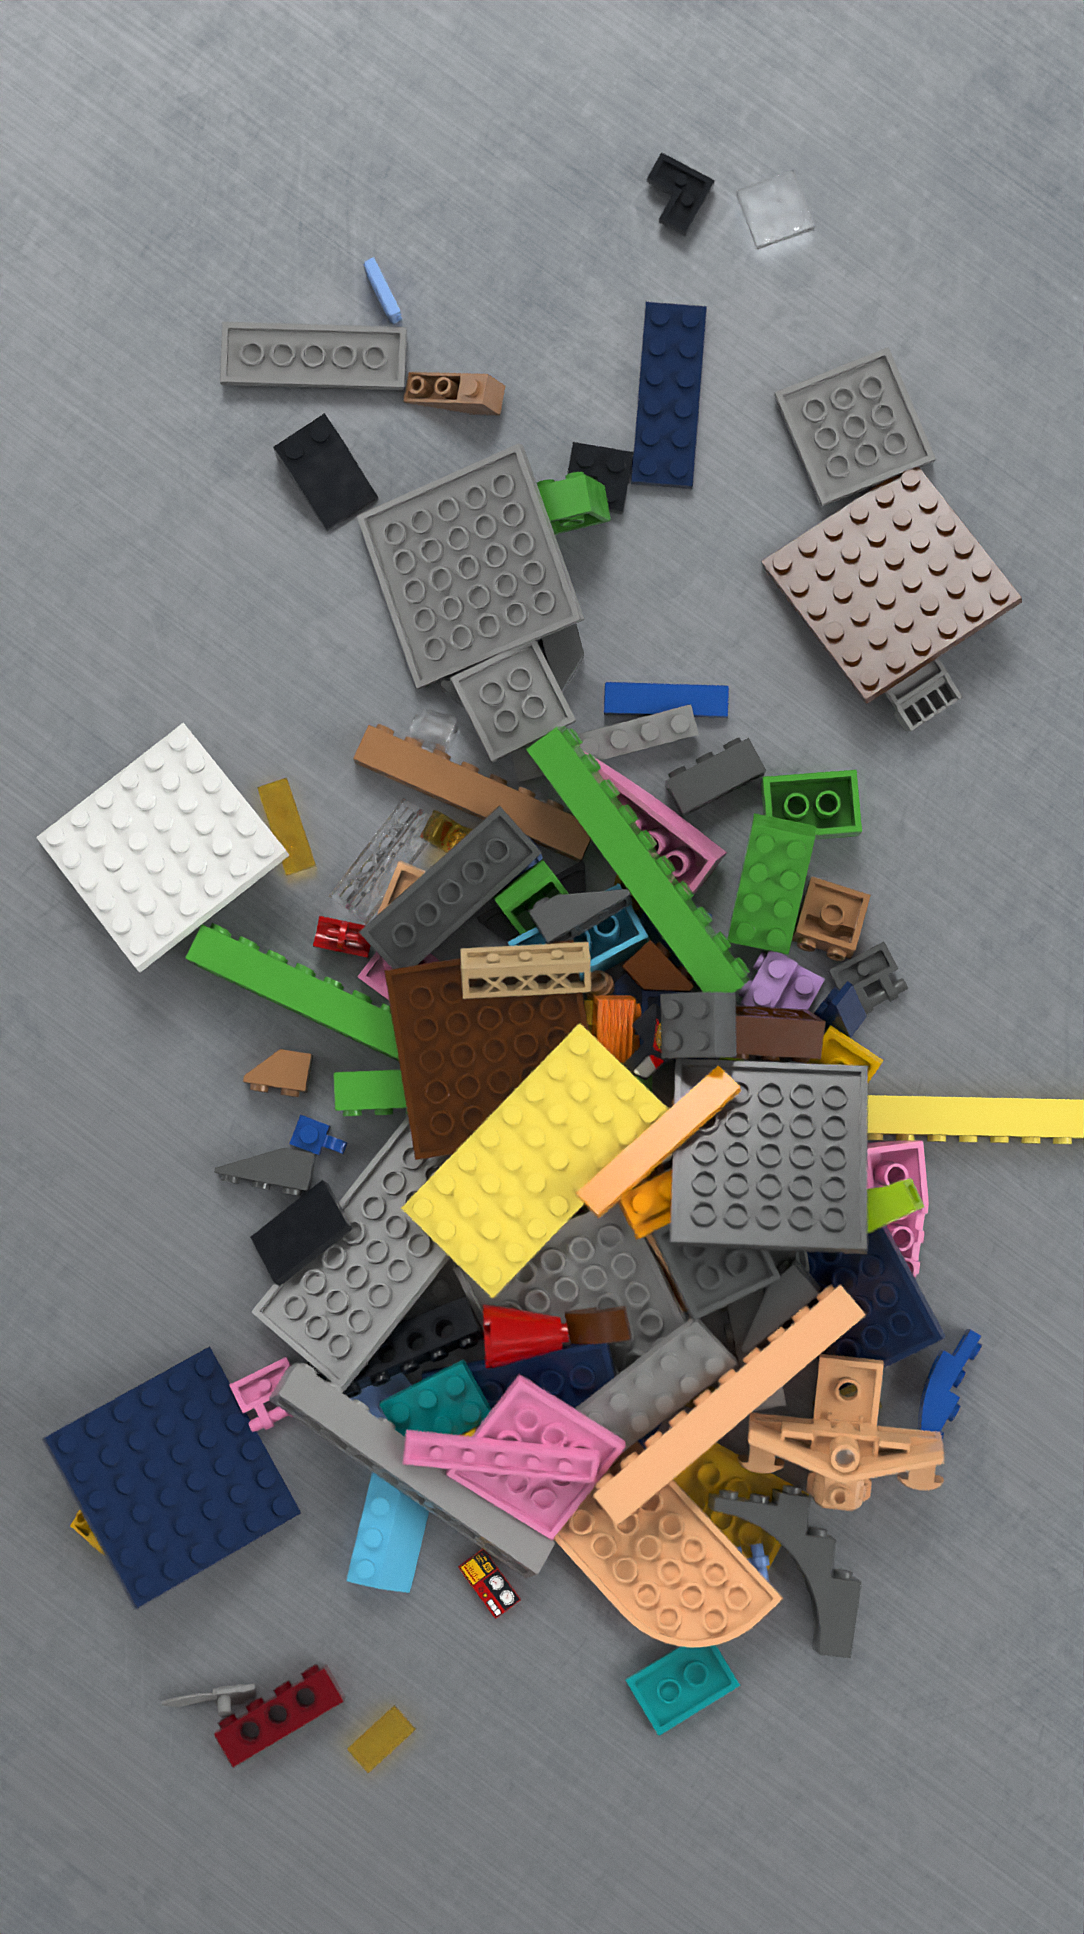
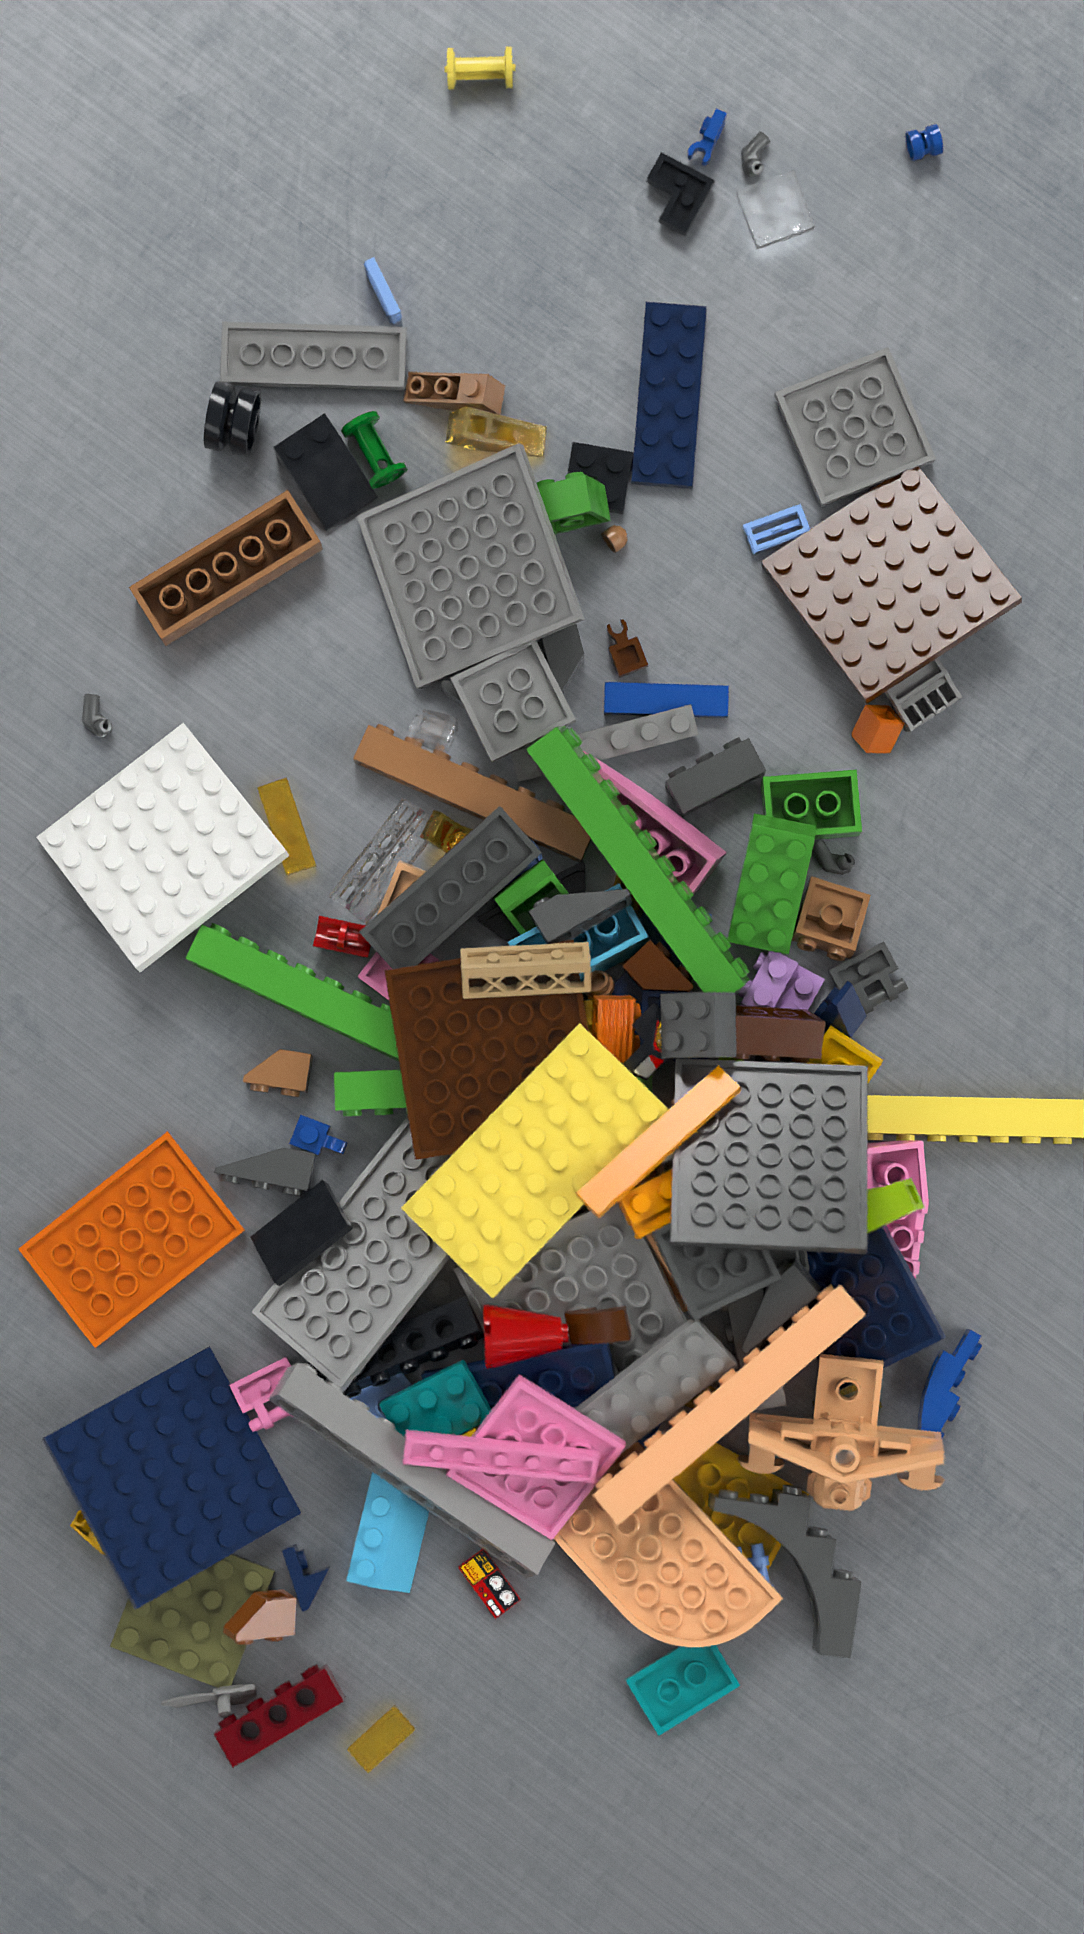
none -> orange plate [18,1131,246,1348]
none -> dark grey arm [82,694,112,737]
none -> olive plate [110,1554,275,1688]
none -> medium nougat brick [129,490,323,646]
none -> black wheel [203,381,261,456]
none -> slope [223,1589,296,1645]
none -> dark blue slope [282,1544,330,1612]
none -> green hose [341,411,408,489]
none -> light yellow hose [444,46,515,90]
none -> clear yellow slope [446,406,547,458]
none -> medium nougat hinge [601,525,627,553]
none -> reddish brown plate [607,619,648,678]
none -> blue plate [687,108,727,166]
none -> dark grey arm [741,132,770,177]
none -> light blue tile [742,504,810,555]
none -> dark grey arm [812,840,855,875]
none -> orange panel [851,705,905,754]
none -> blue wheel [905,124,943,161]

